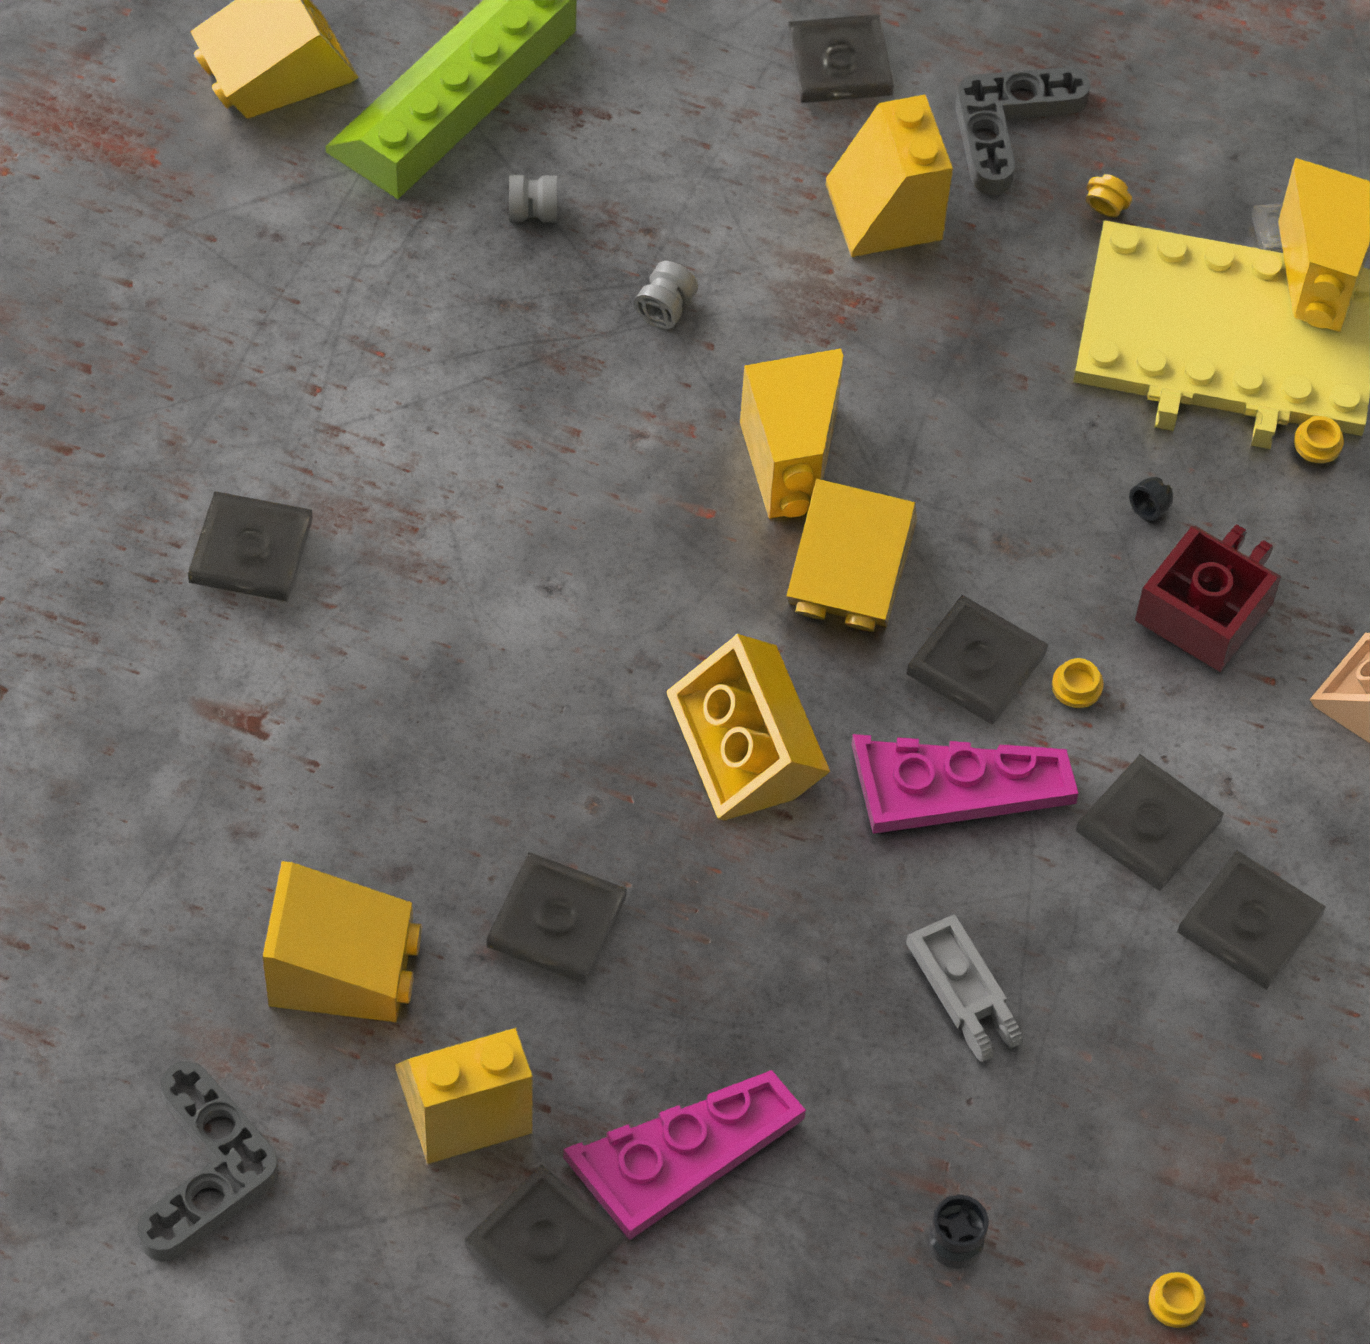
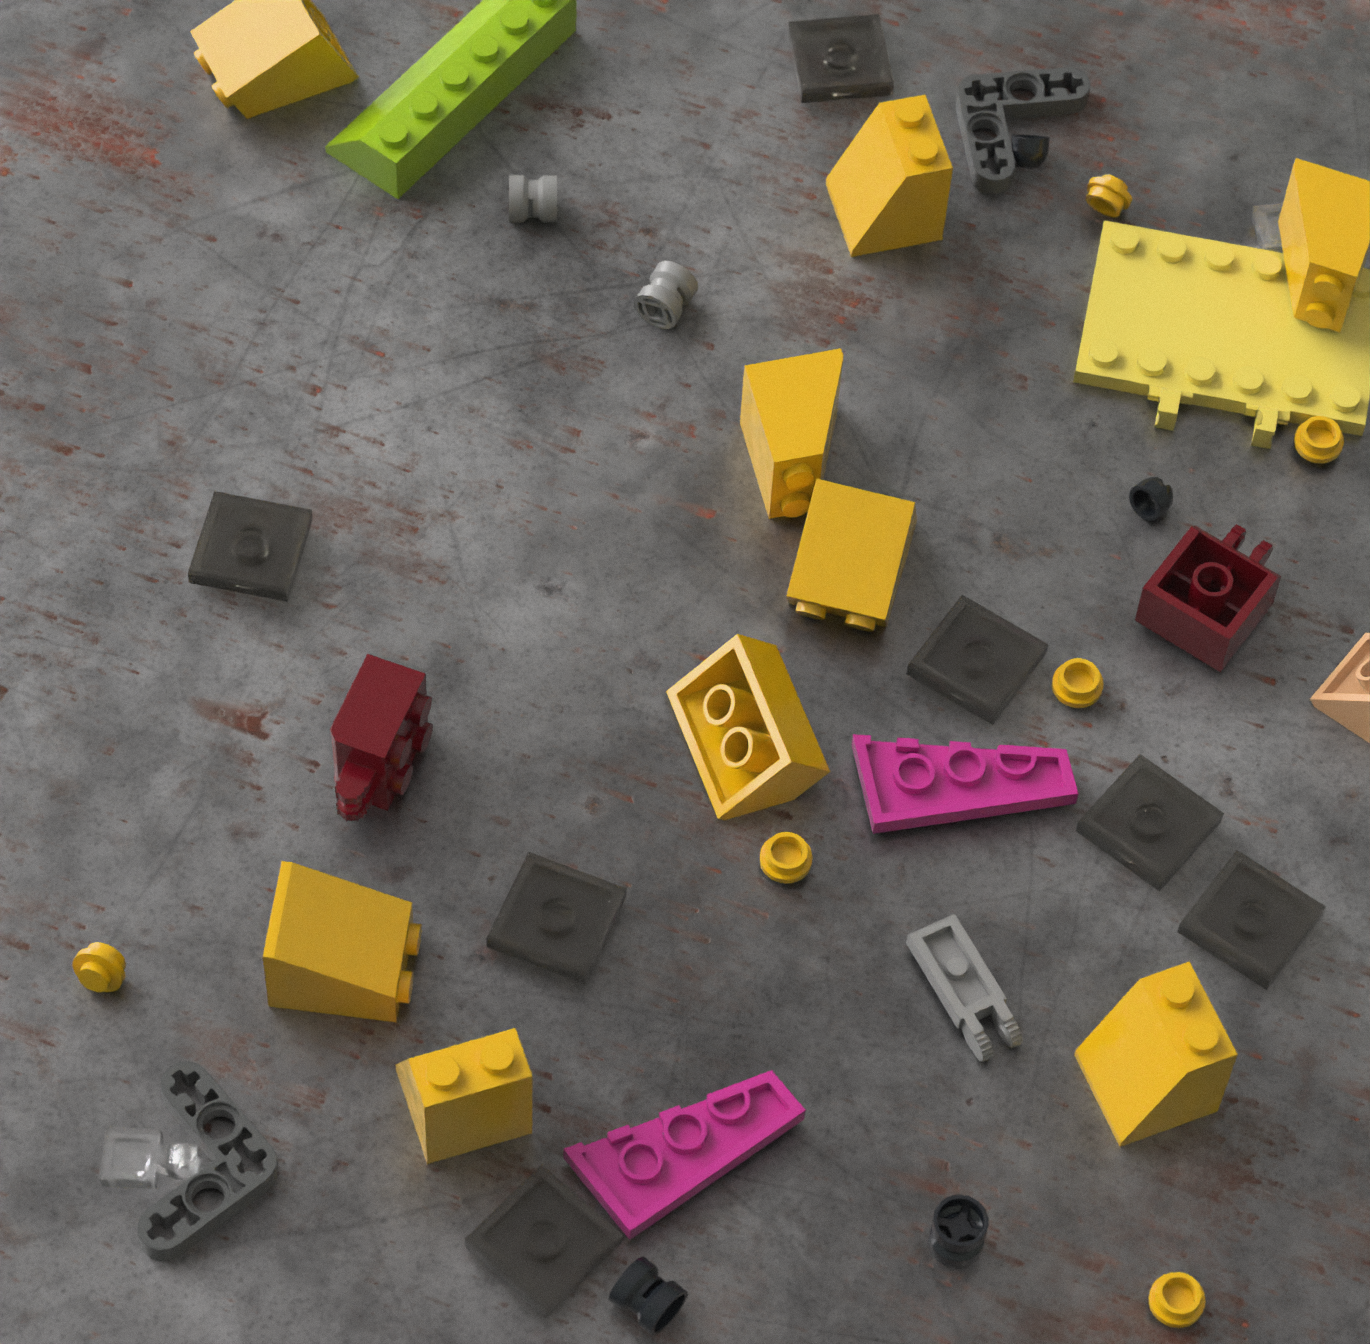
none -> yellow plate [72,942,126,992]
none -> clear plate [99,1127,202,1189]
none -> dark red hinge [330,654,433,822]
none -> black wheel [609,1256,688,1336]
none -> yellow plate [760,832,813,884]
none -> black hinge [1011,134,1050,169]
none -> yellow slope [1074,962,1238,1147]

